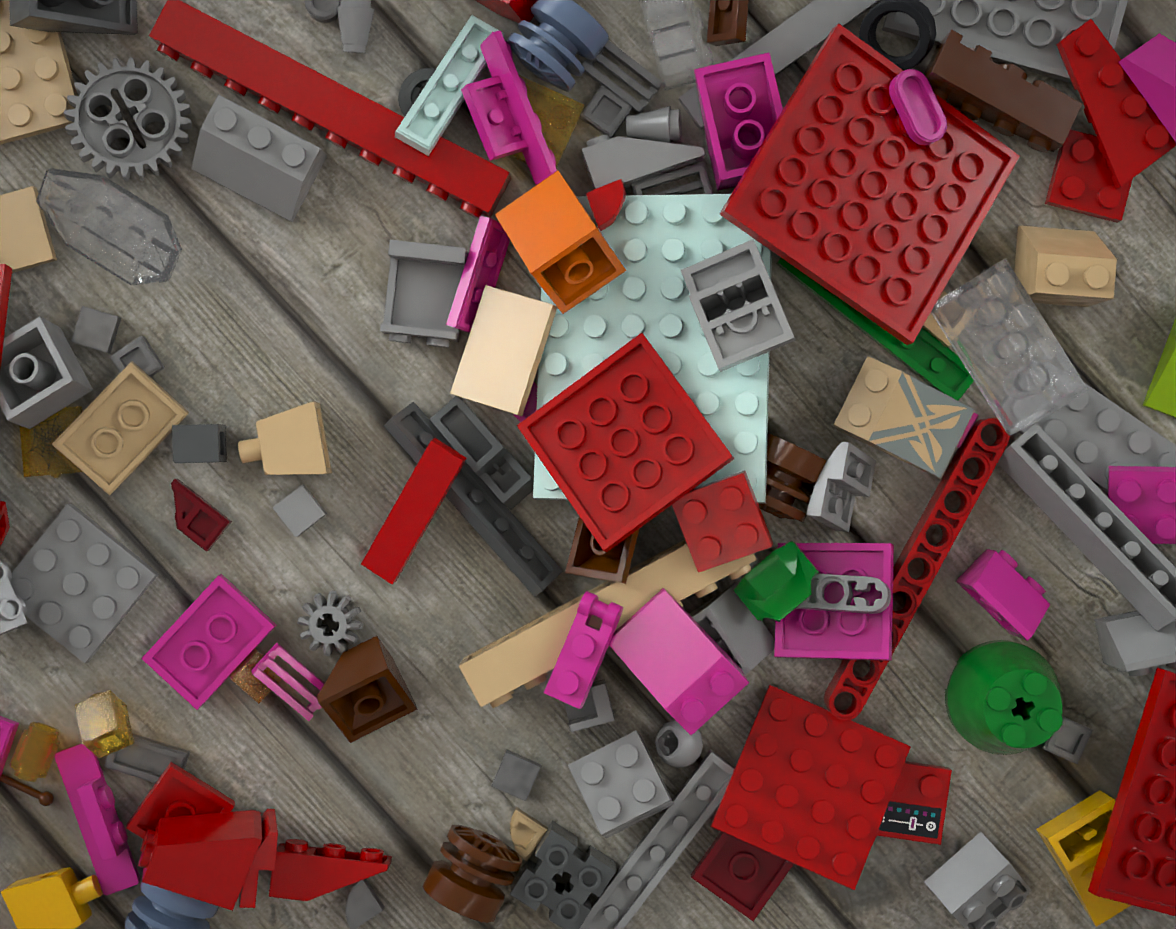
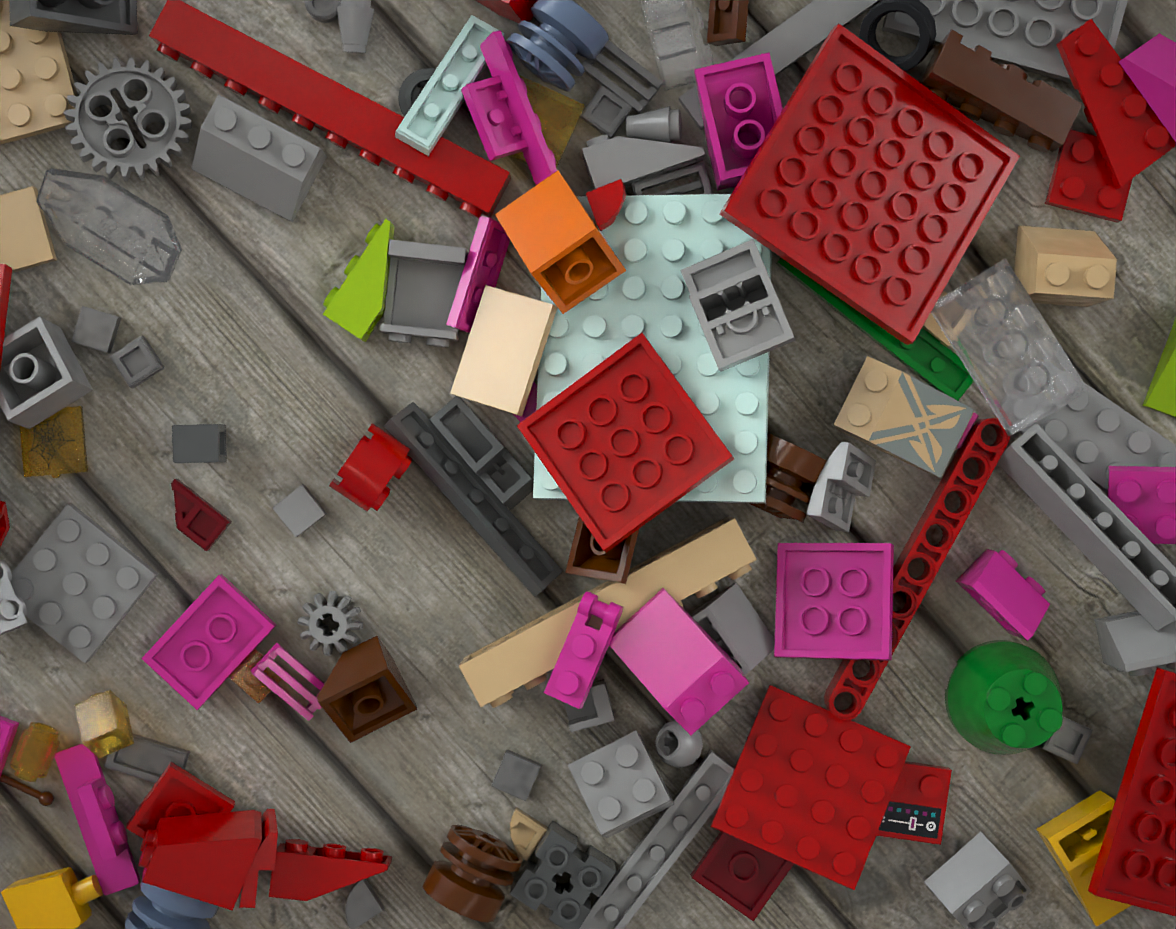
tan tile [52,361,189,495] -> none
tan torso [238,402,332,475] -> none
red tile [361,438,467,584] -> none
red plate [672,471,774,573] -> none
green slope [733,541,819,622] -> none
light grey beam [745,574,891,614] -> none
dark pink tile [889,69,947,145] -> none
none -> lime slope [323,219,395,342]
none -> red brick [329,423,412,512]

